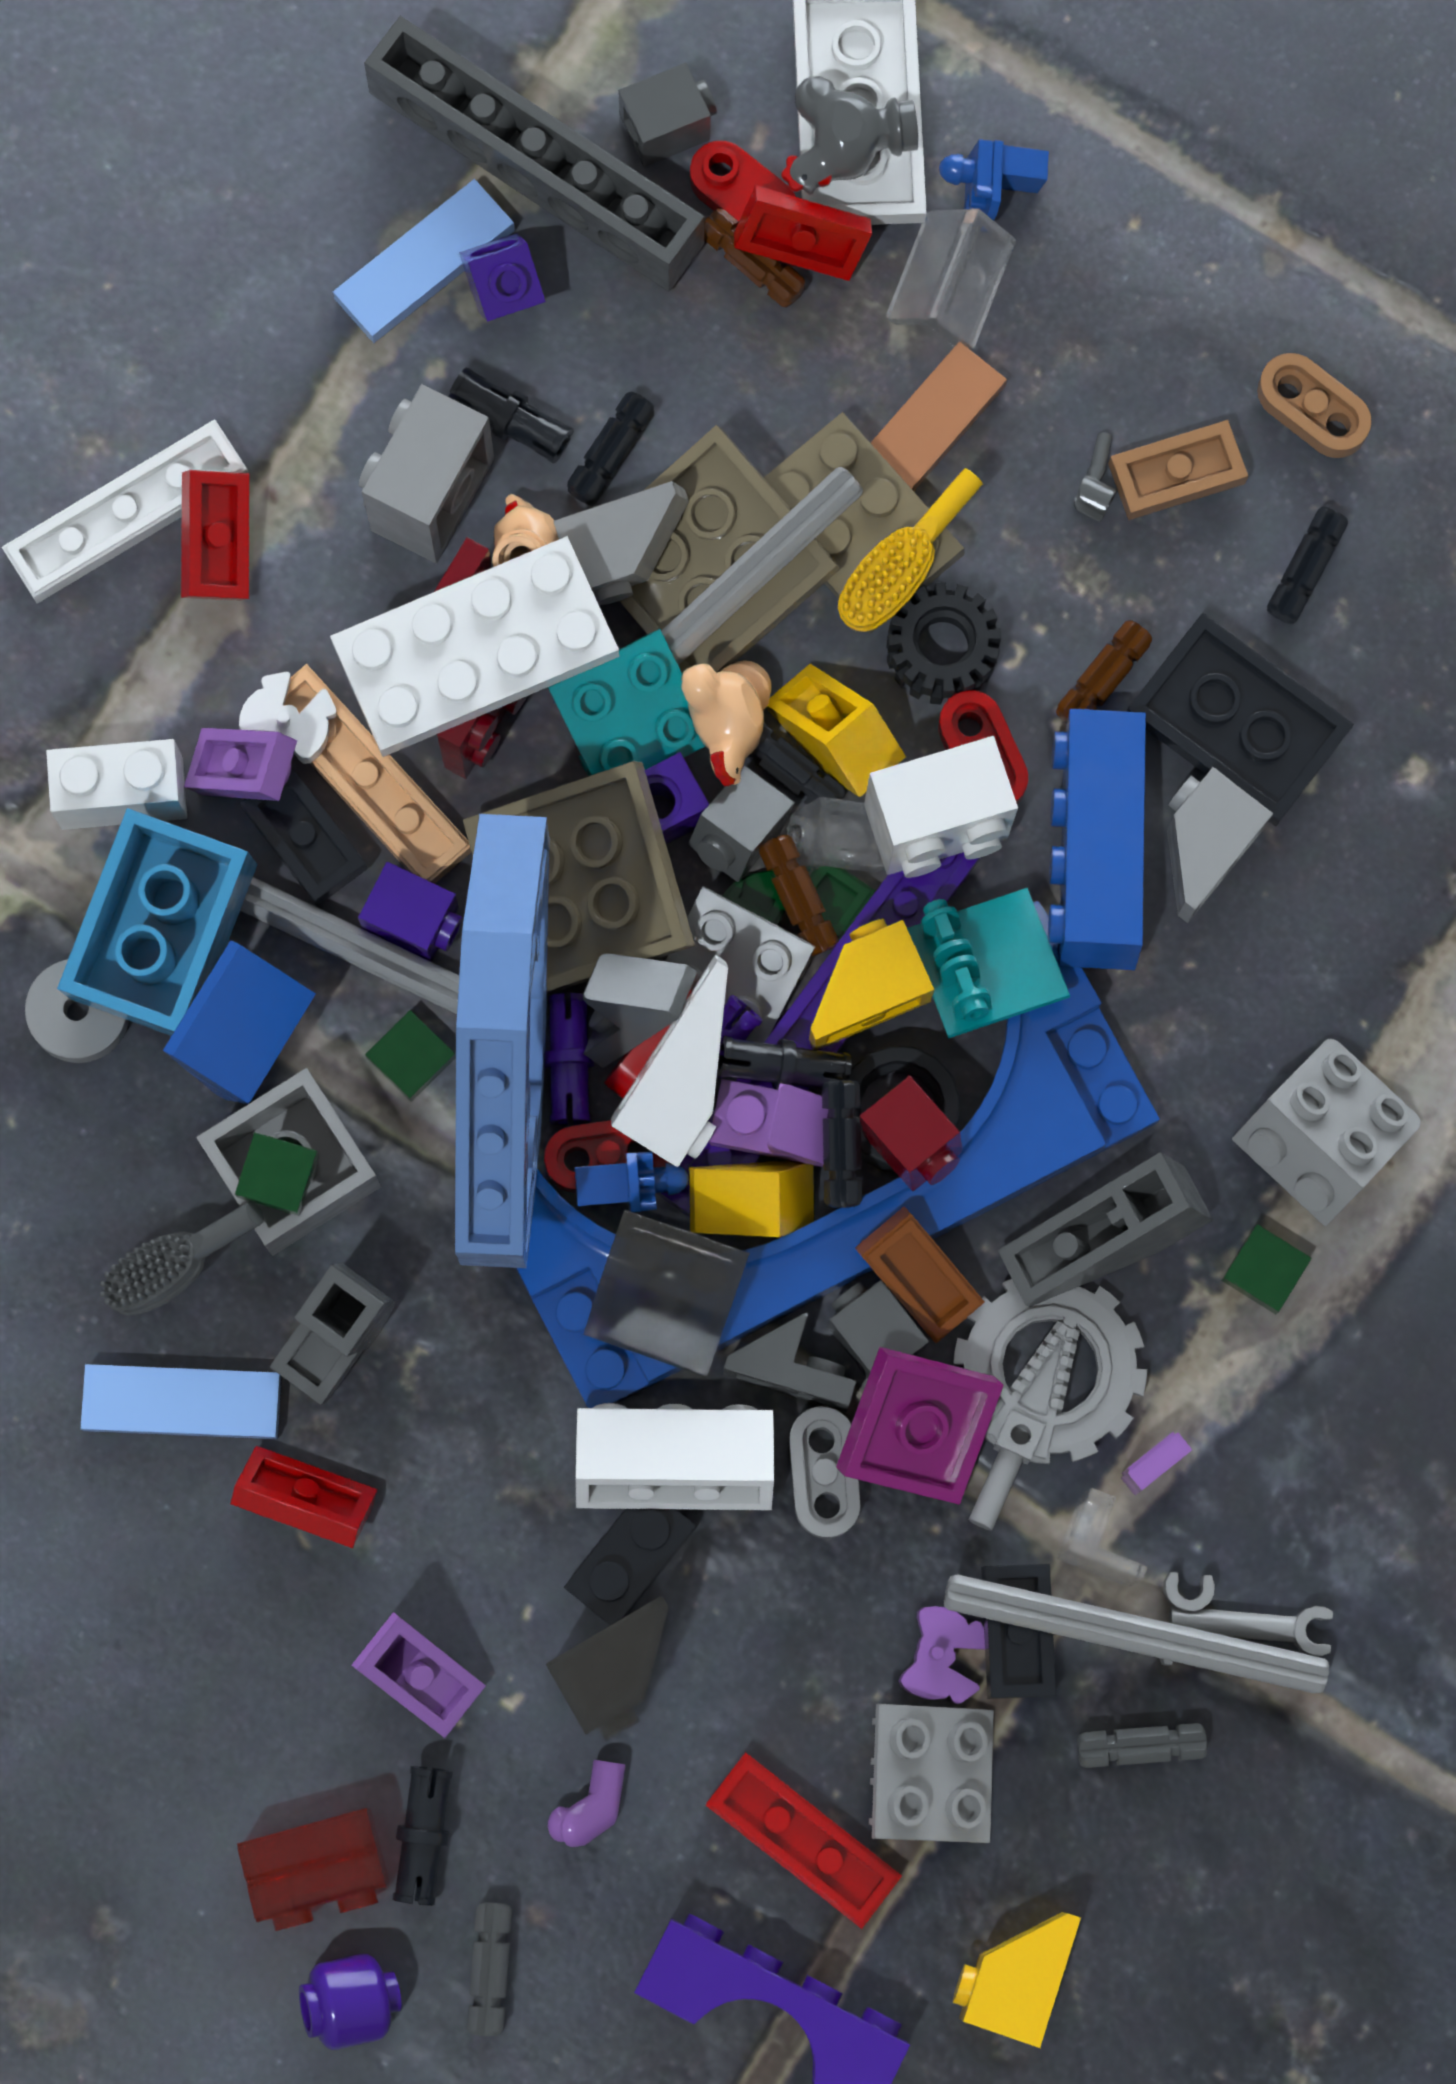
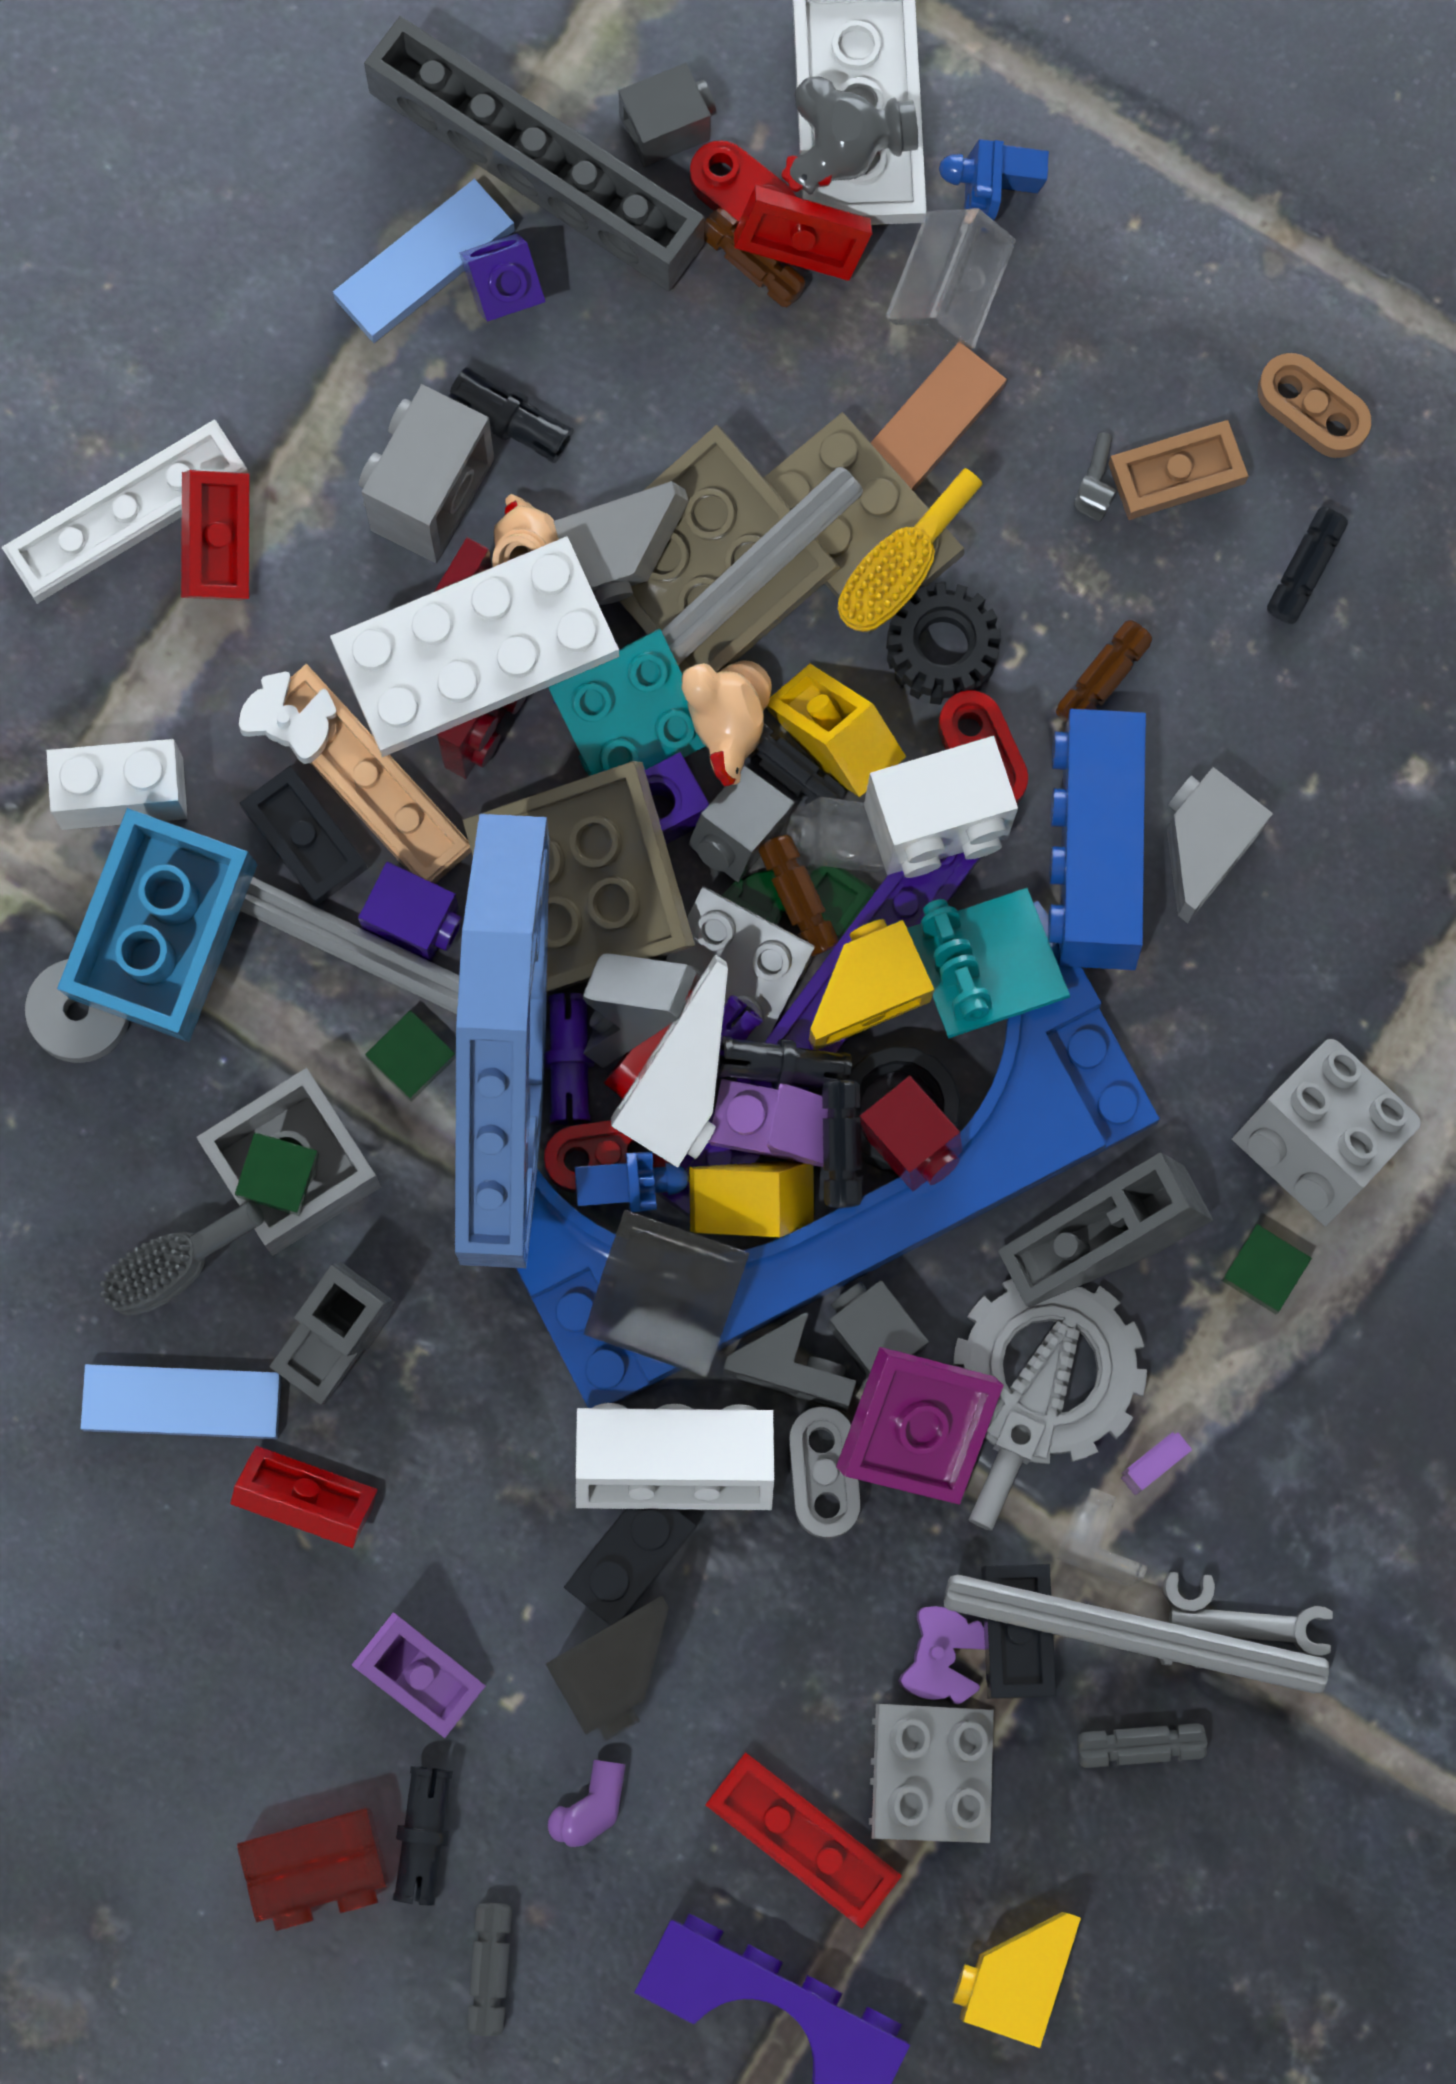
blue slope [163,940,316,1104] -> none
medium lavender plate [184,728,297,801] -> none
dark purple head [299,1954,402,2050] -> none
black axle [567,391,654,506] -> none
dark orange tile [855,1206,985,1343] -> none
black plate [1126,613,1354,826] -> none

